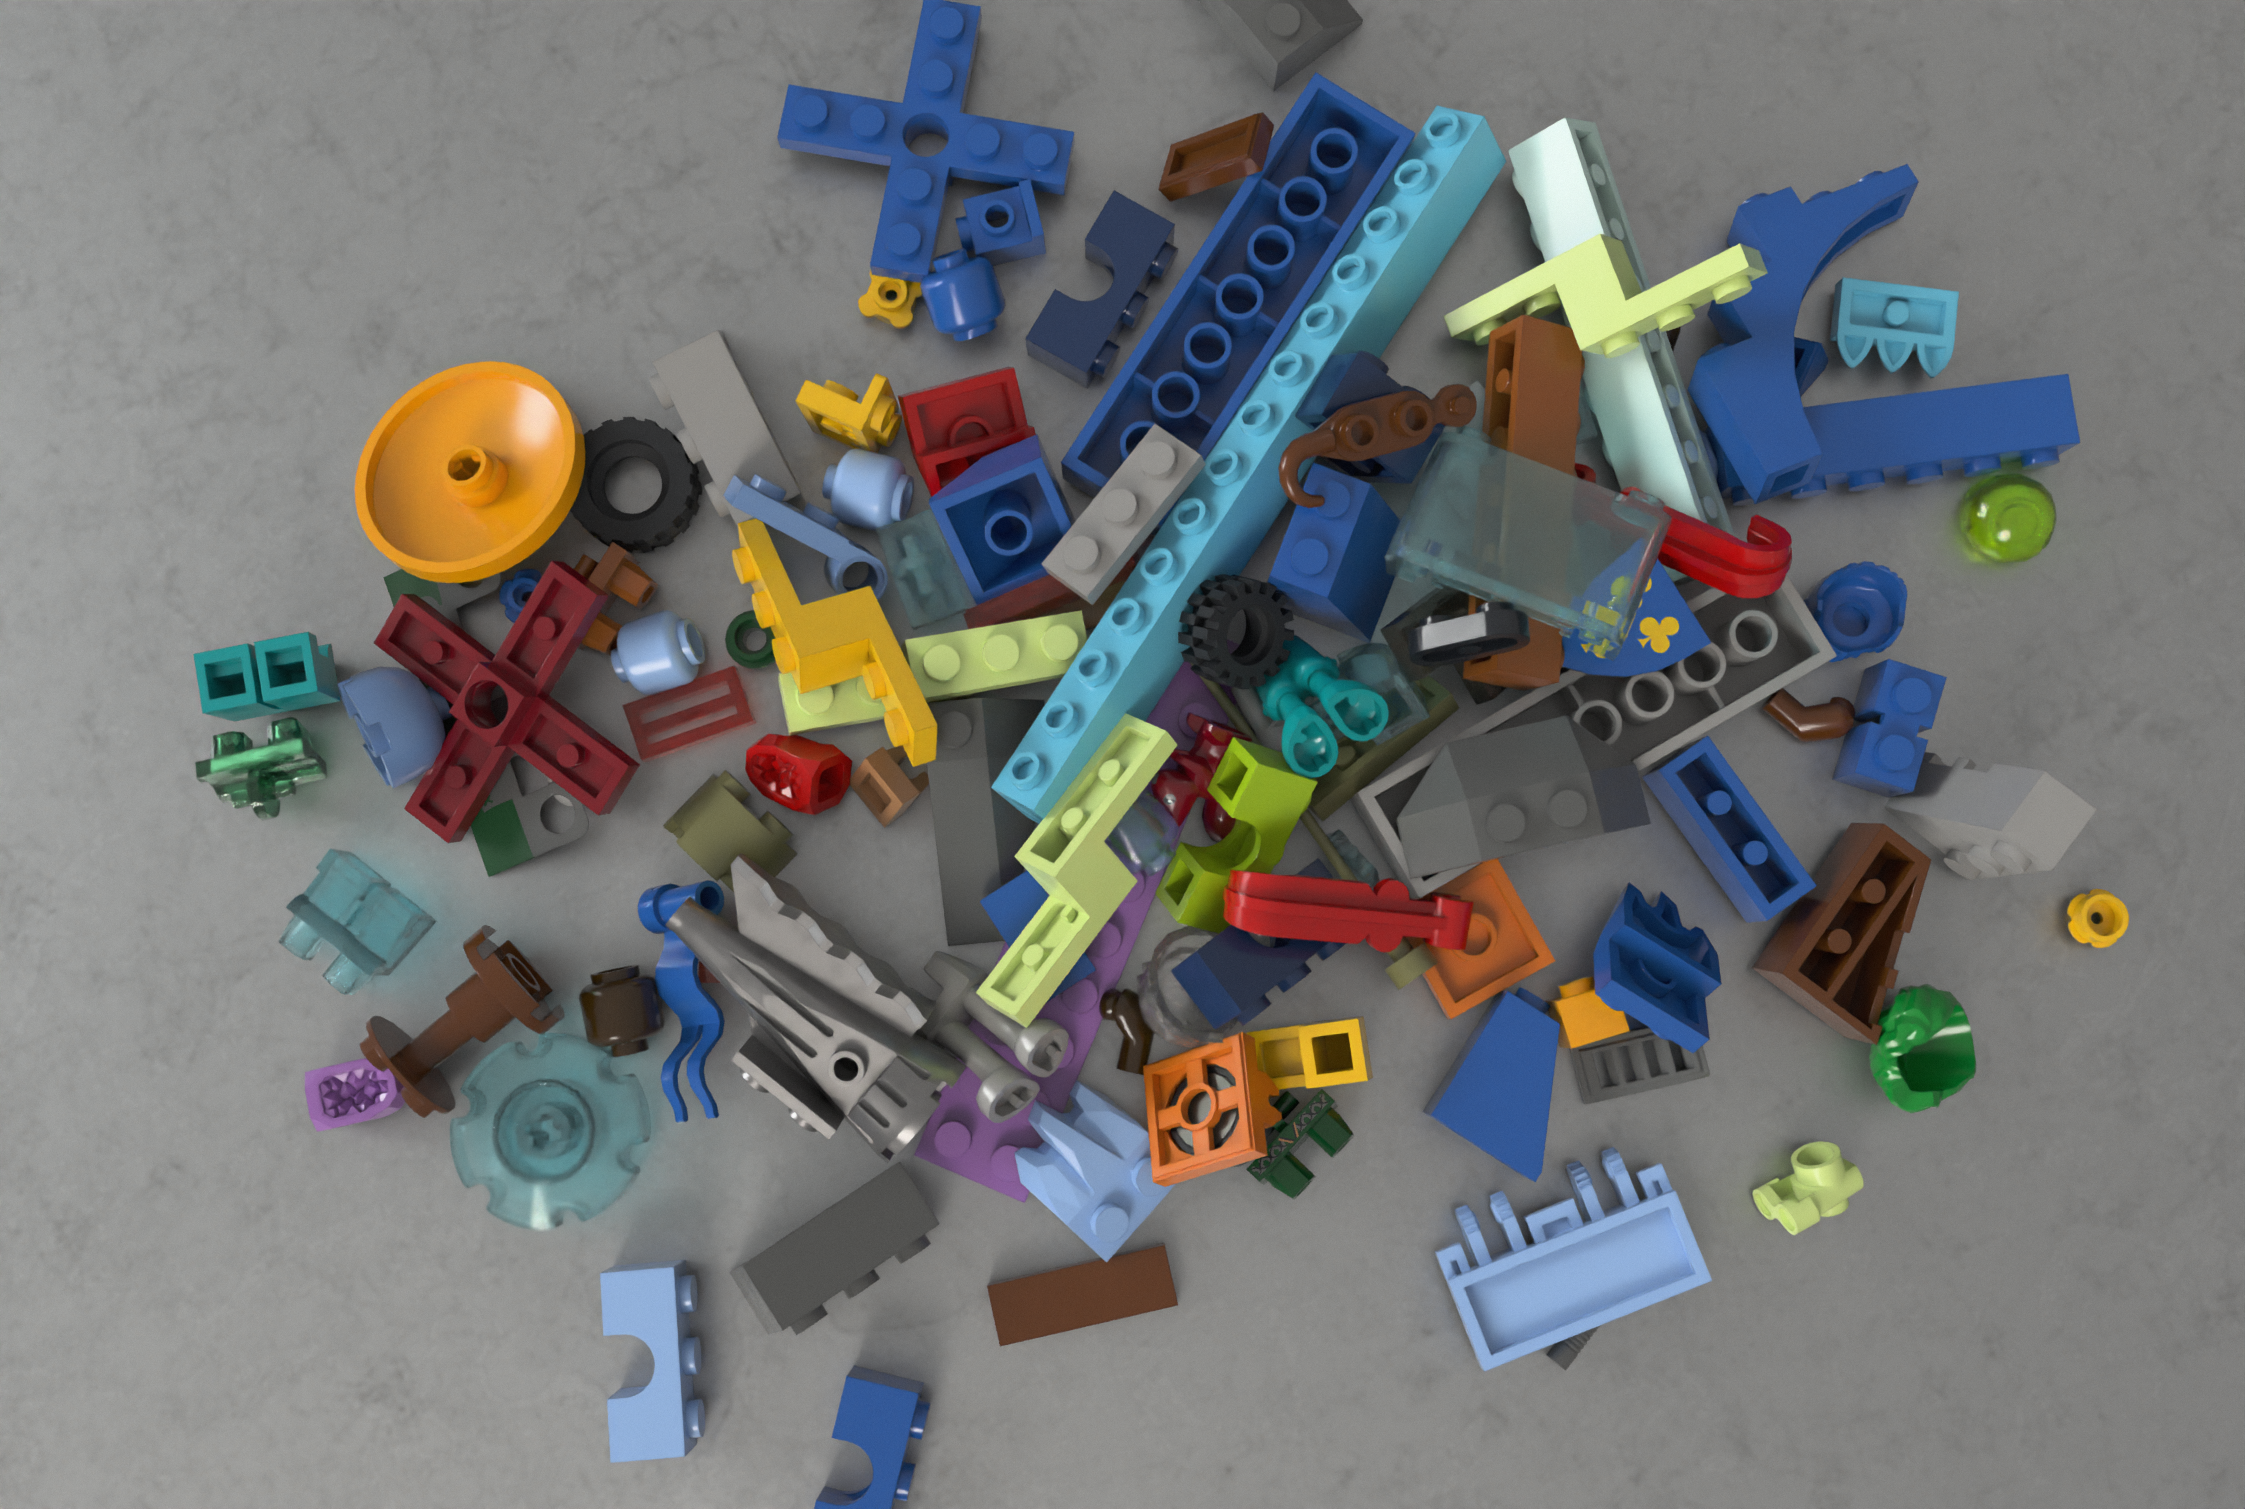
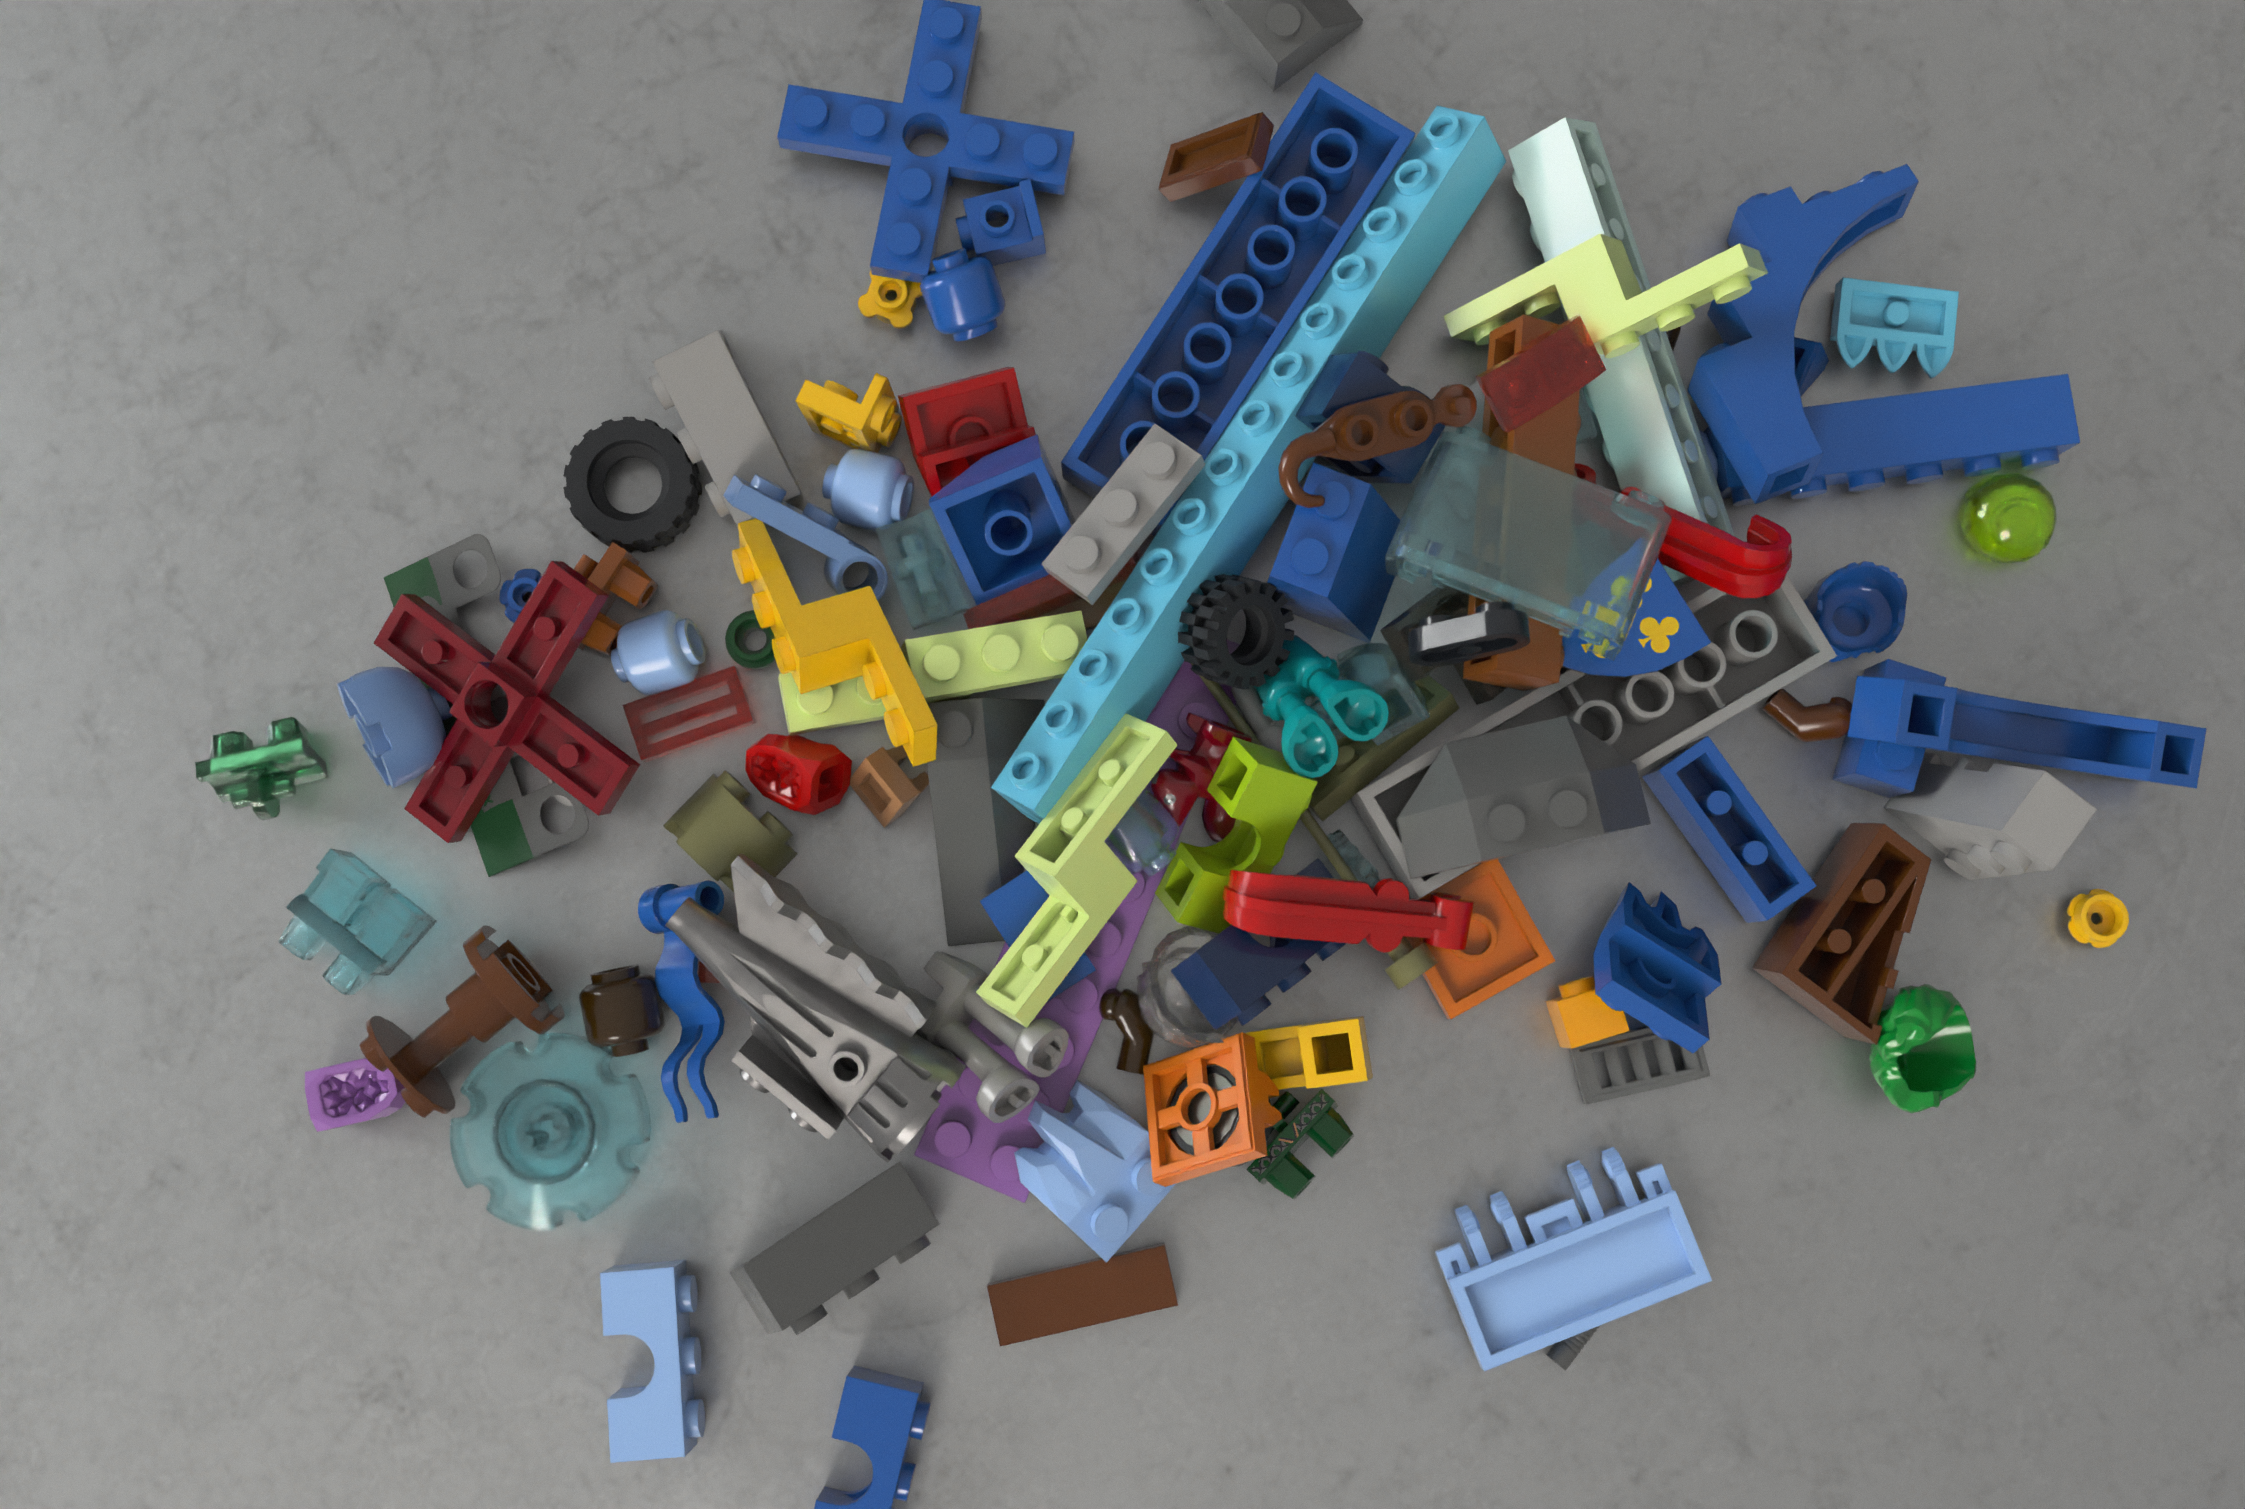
teal hips [193,632,341,722] -> none
light orange dish [355,361,586,583] -> none
dark blue arch [1025,190,1179,389] -> none
blue slope [1423,987,1560,1182] -> none
yellowish green plate [1752,1141,1864,1235] -> none
none -> clear red slope [1475,315,1606,432]
none -> blue arch [1847,676,2207,789]

